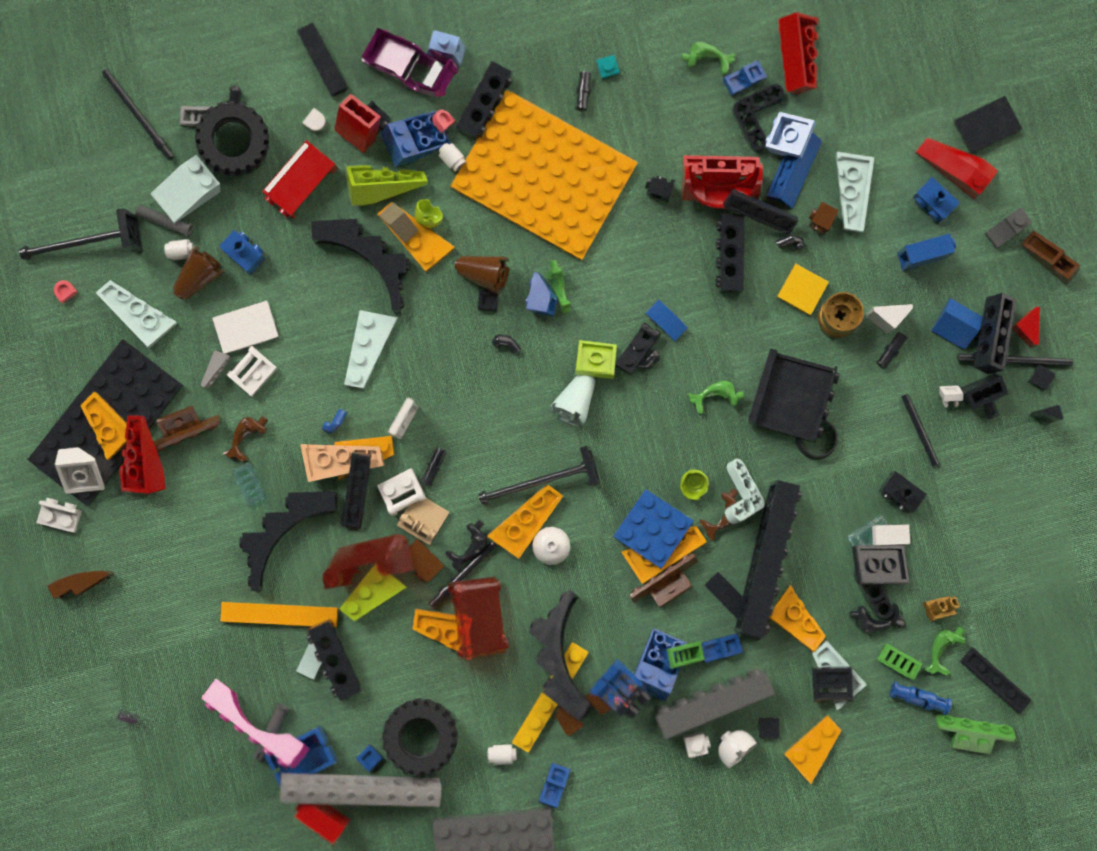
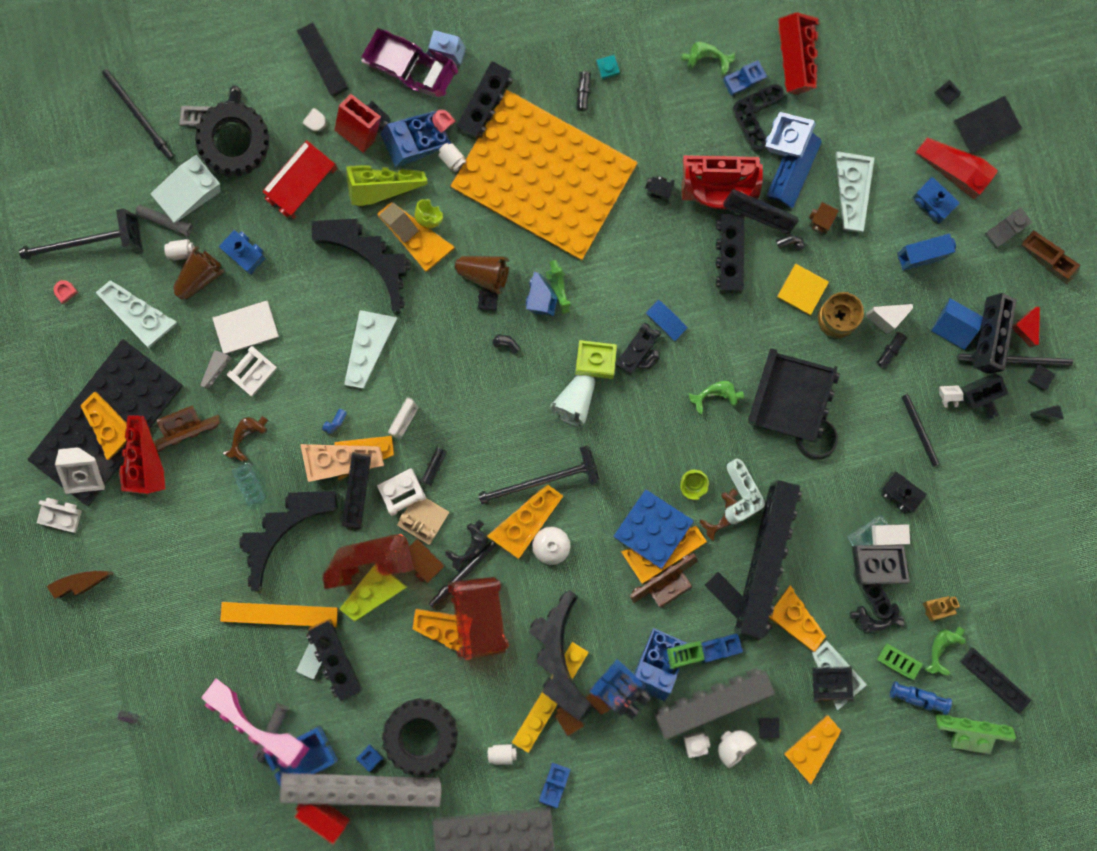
none -> black tile [934,79,962,107]

